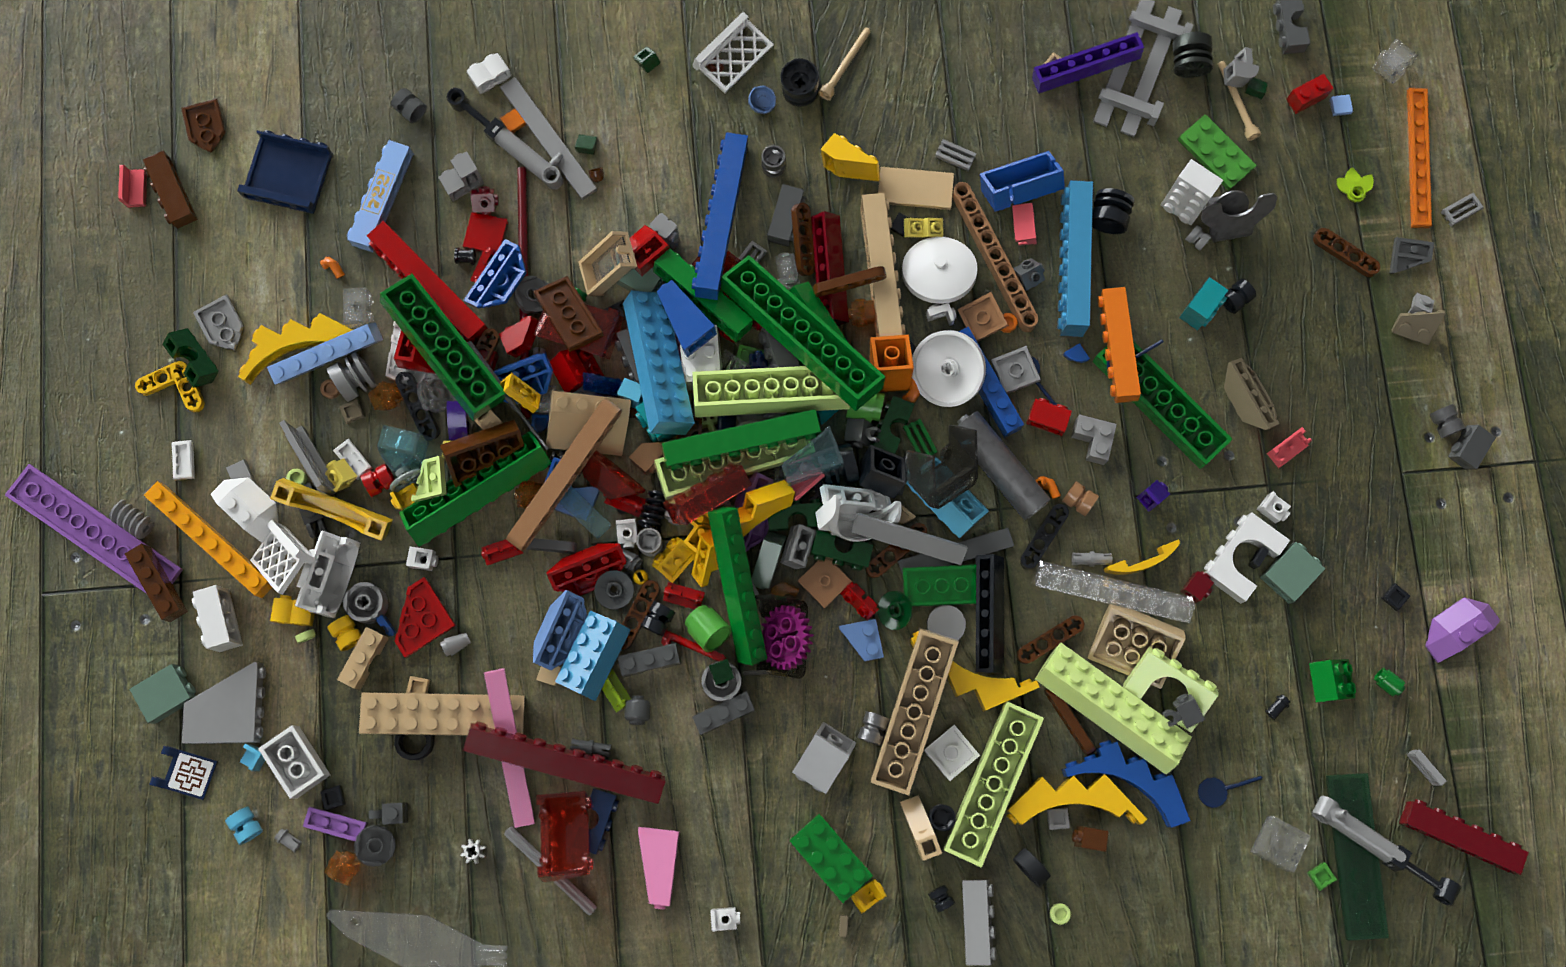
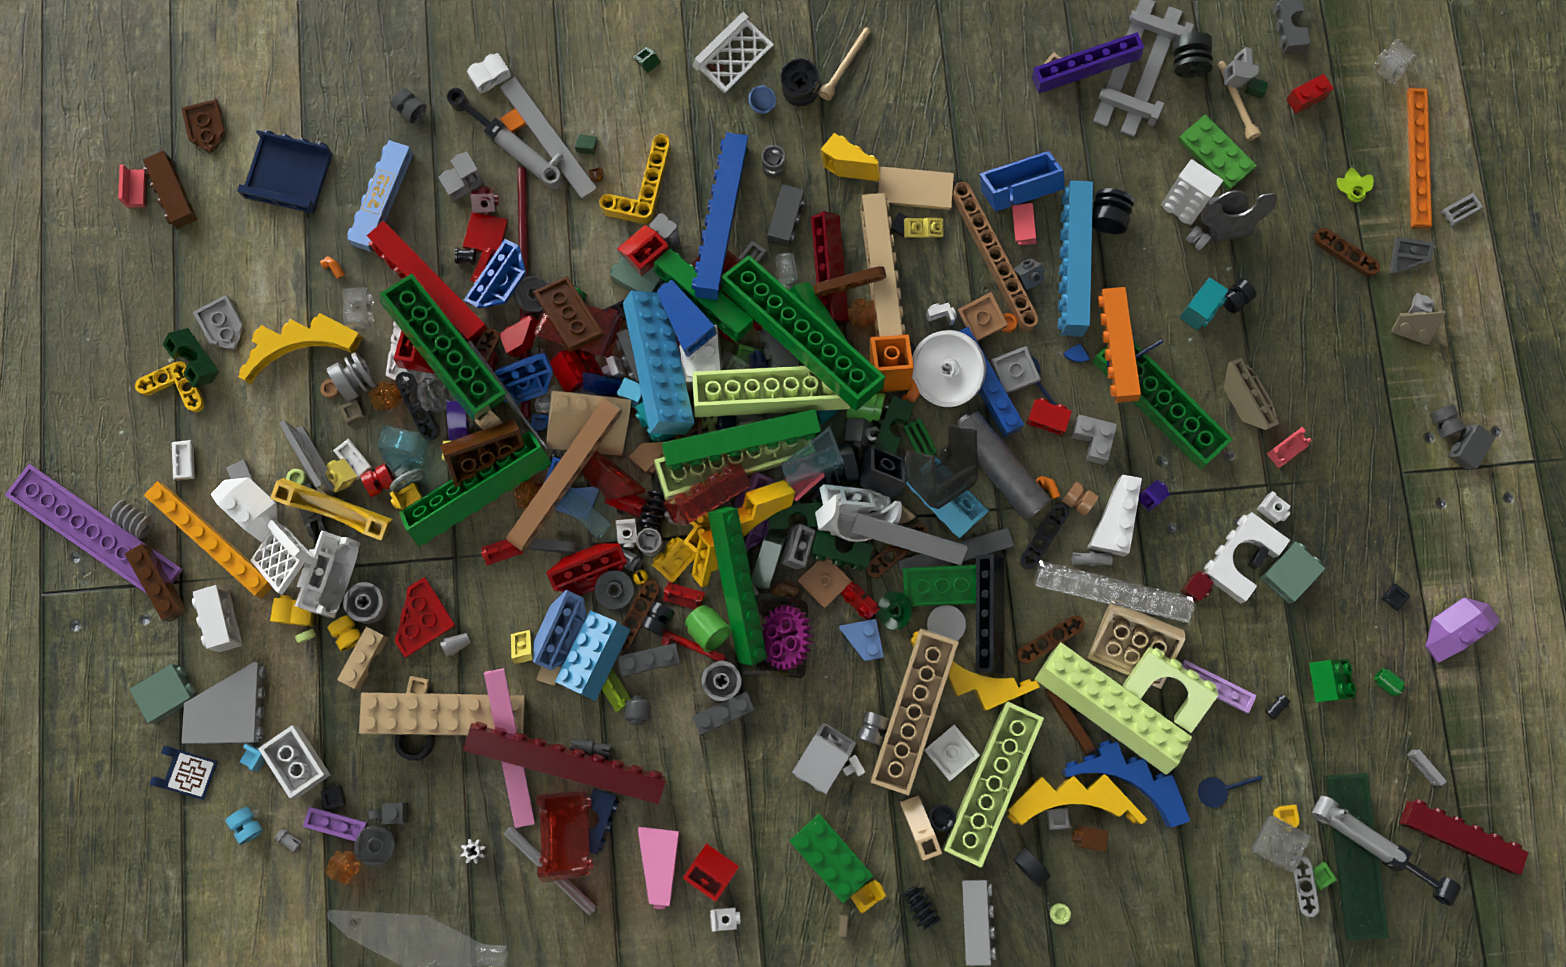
light blue brick [267,322,383,385] -> none
blue tile [376,615,396,637] -> none
white brick [406,546,438,571] -> none
yellowish green wing [411,456,447,502] -> none
yellow bracket [500,373,541,413] -> none
tan door [578,231,637,296] -> none
dark green slope [709,659,735,685] -> none
reddish brown beam [791,202,815,277] -> none
white dish [902,237,977,304] -> none
black wheel [928,884,955,913] -> none
light grey tile [935,139,976,171] -> none
yellow slope [1103,540,1180,575] -> none
dark grey brick [1162,694,1205,728] -> none
light blue tile [1330,95,1353,116] -> none
none -> light yellow slope [511,630,534,664]
none -> yellow beam [599,134,671,224]
none -> white tile [601,356,626,378]
none -> red slope [682,843,739,902]
none -> white tile [842,755,865,776]
none -> black piece [900,883,941,930]
none -> white wedge [1087,475,1142,557]
none -> lavender plate [1181,660,1257,714]
none -> yellow tile [1273,804,1300,829]
none -> light grey beam [1293,856,1320,917]

